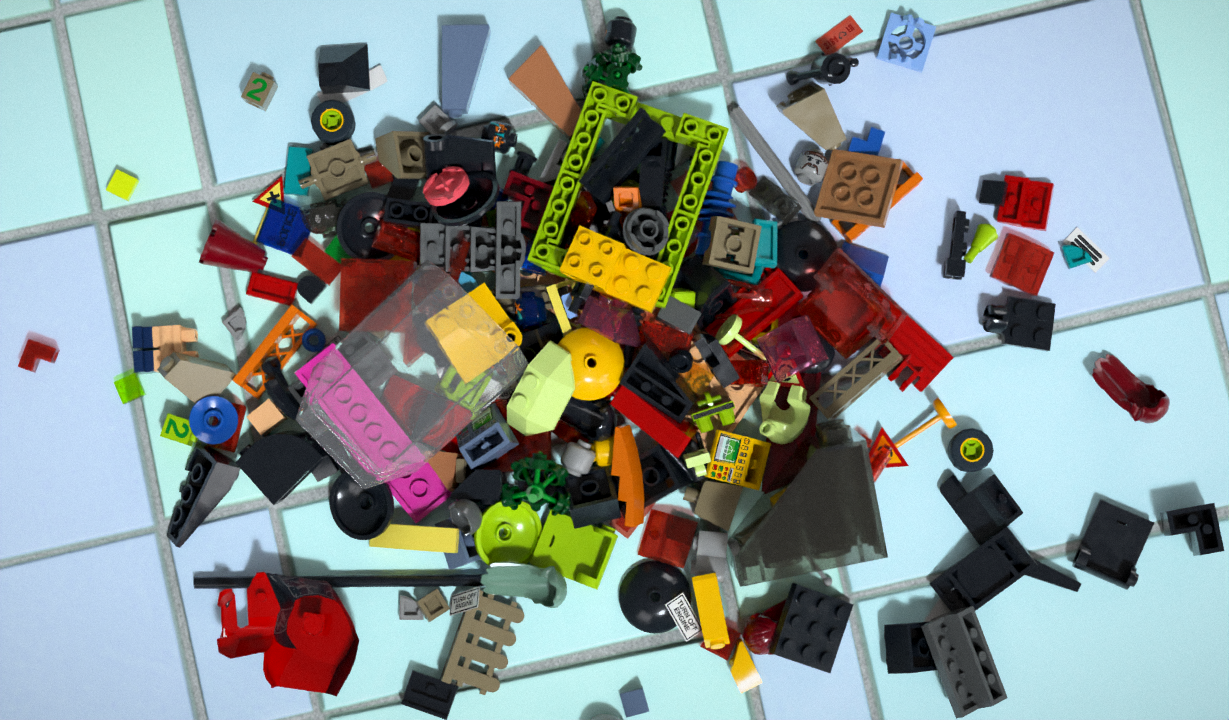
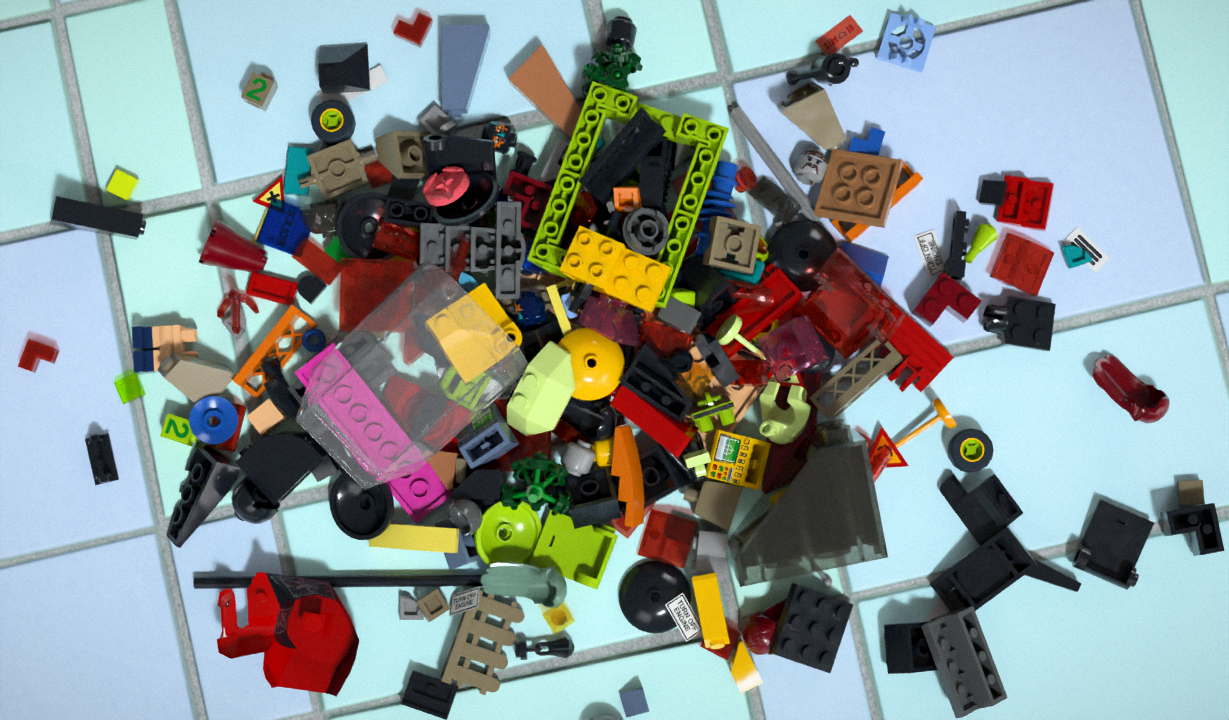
teal tile [752,218,777,268] -> none
none -> black slope [50,196,146,240]
none -> black hinge [85,433,119,486]
none -> clear red piece [217,288,259,334]
none -> black cylinder [231,476,280,524]
none -> clear red piece [393,13,433,48]
none -> black piece [515,637,575,660]
none -> clear yellow plate [542,603,575,635]
none -> dark red brick [911,272,982,327]
none -> white sticker [914,229,945,278]
none -> dark tan tile [1177,480,1205,506]

